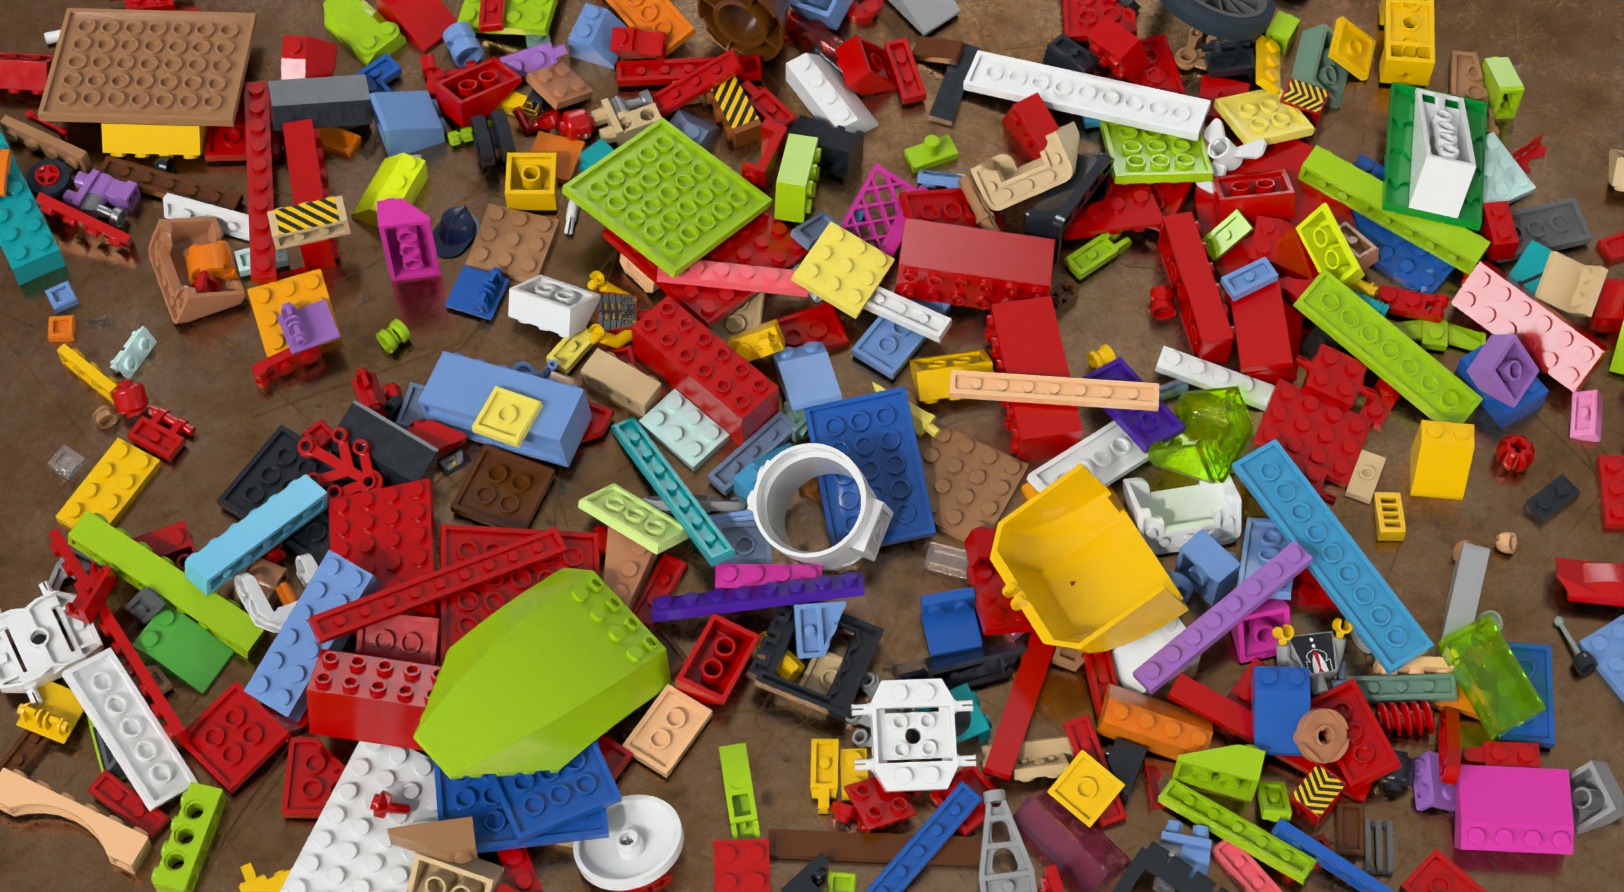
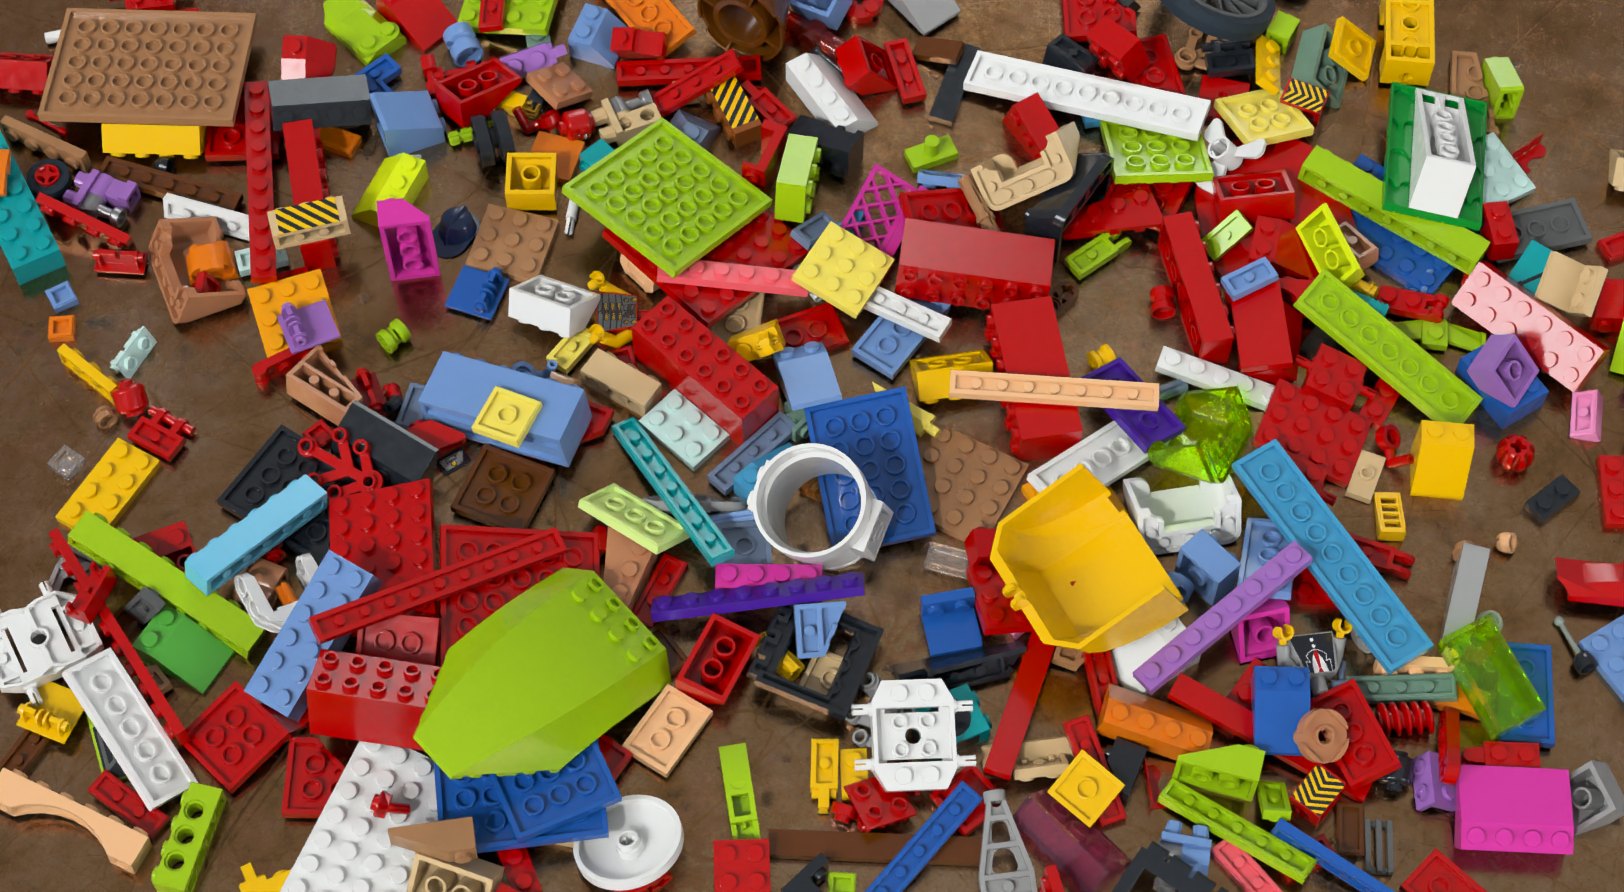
none -> red hinge [93,247,148,275]
none -> nougat wedge [286,345,363,426]
none -> red hinge [1348,532,1415,580]
none -> red plate [1375,424,1414,468]

